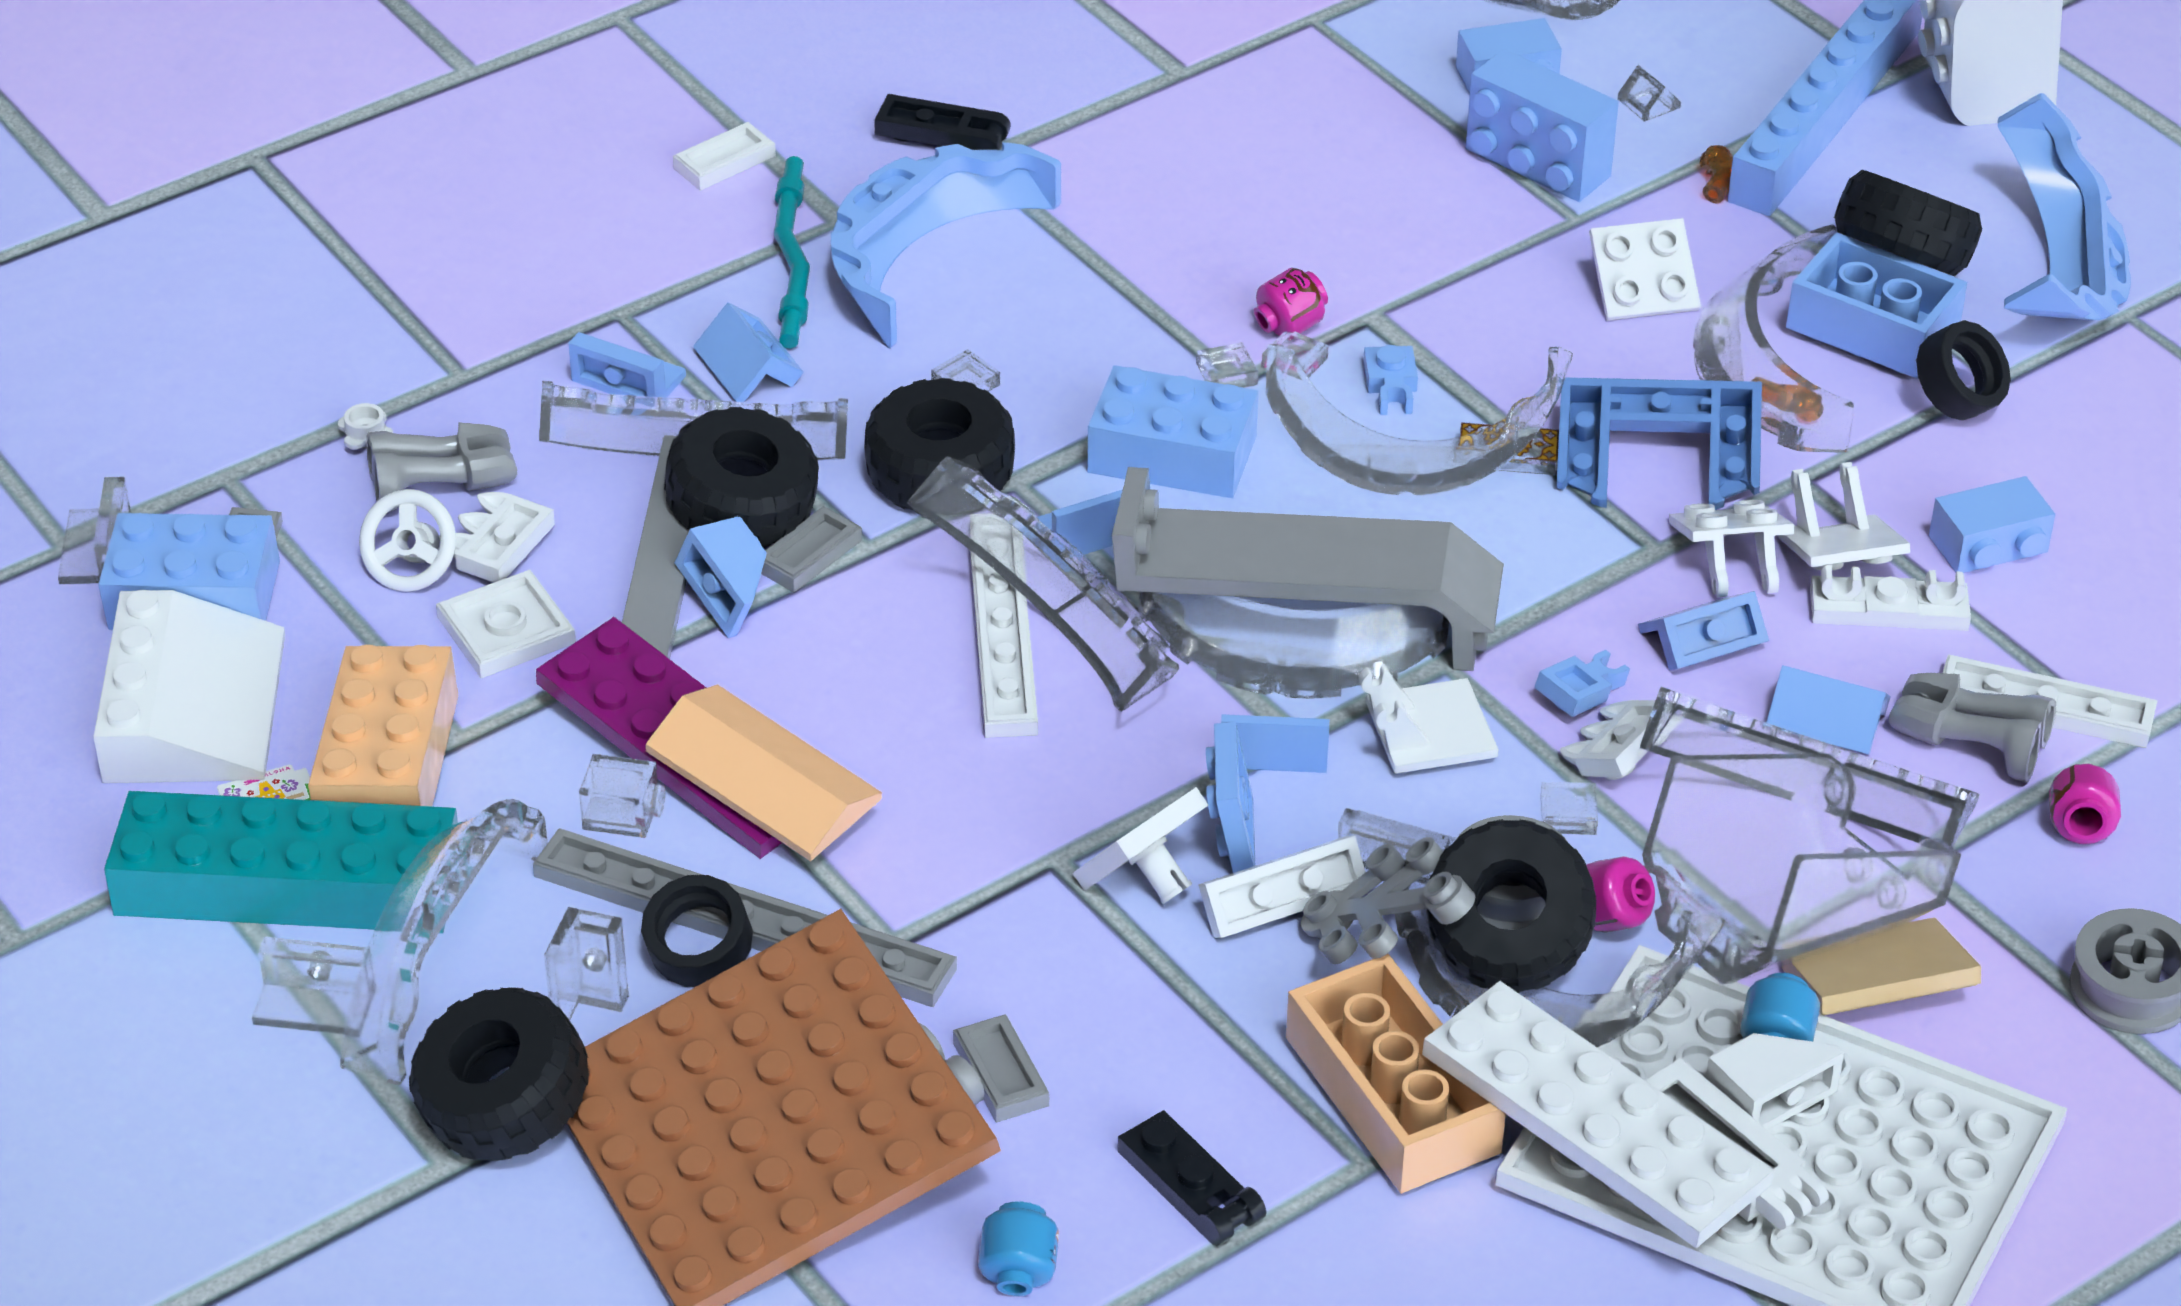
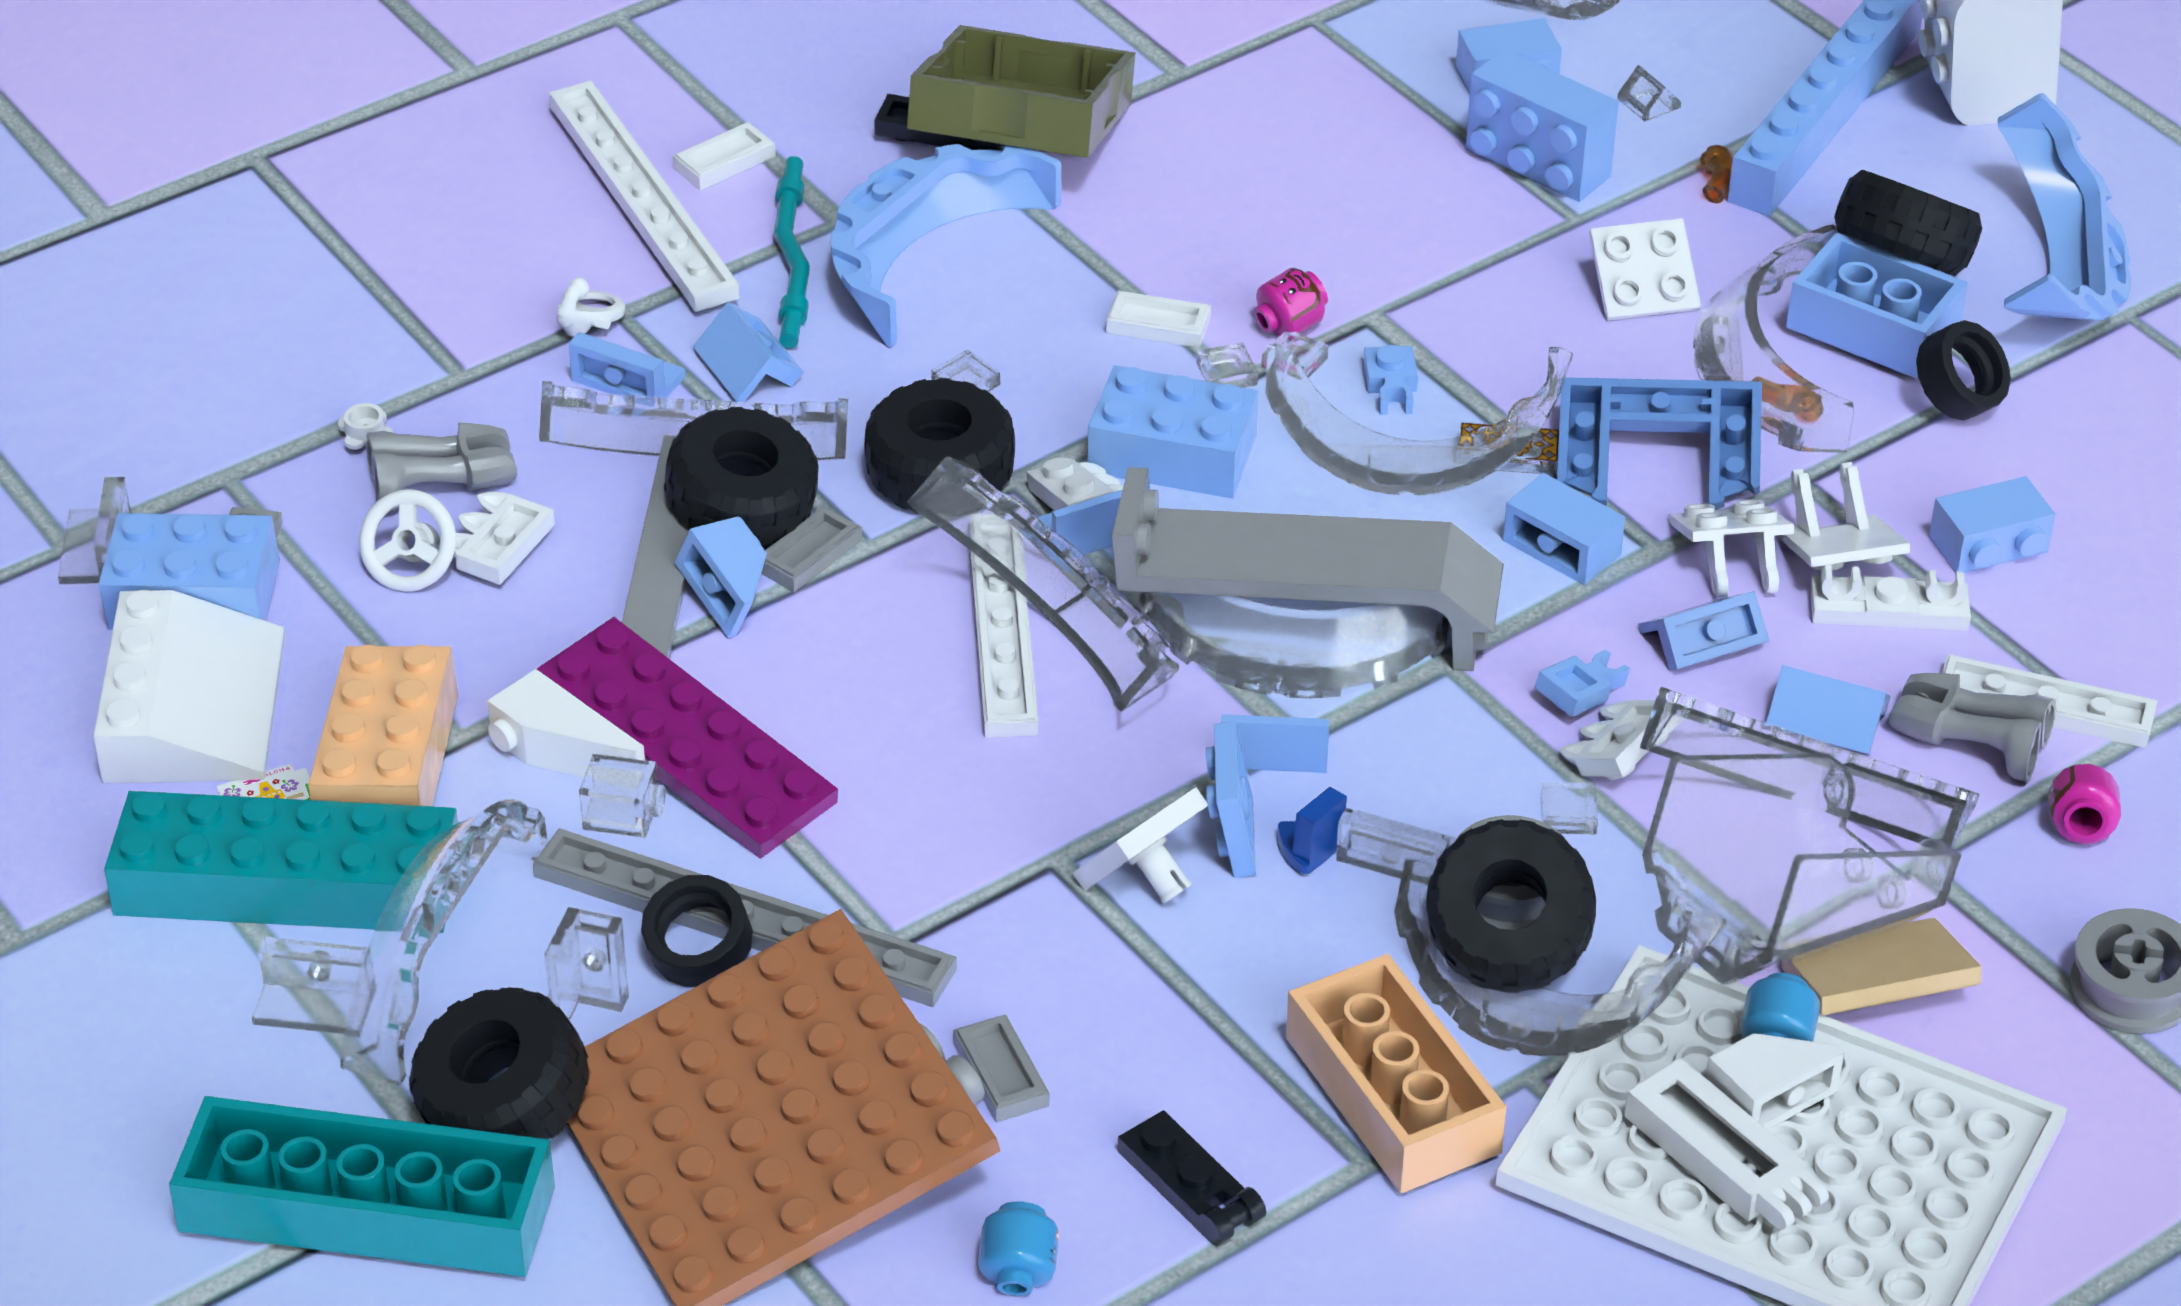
white tile [436,570,576,679] -> none
light nougat slope [646,684,882,861] -> none
white plate [1198,836,1366,938] -> none
light grey plant [1301,837,1475,964] -> none
white plate [1359,664,1499,774] -> none
white plate [1422,981,1774,1248] -> none
dark pink head [1586,856,1655,933] -> none
none -> teal brick [169,1096,555,1277]
none -> white slope [487,669,647,790]
none -> white plate [549,80,740,312]
none -> white piece [557,277,626,337]
none -> olive tile [907,25,1136,158]
none -> white plate [1027,458,1123,510]
none -> white tile [1106,291,1211,348]
none -> blue tile [1277,786,1347,874]
none -> light blue brick [1503,473,1625,586]

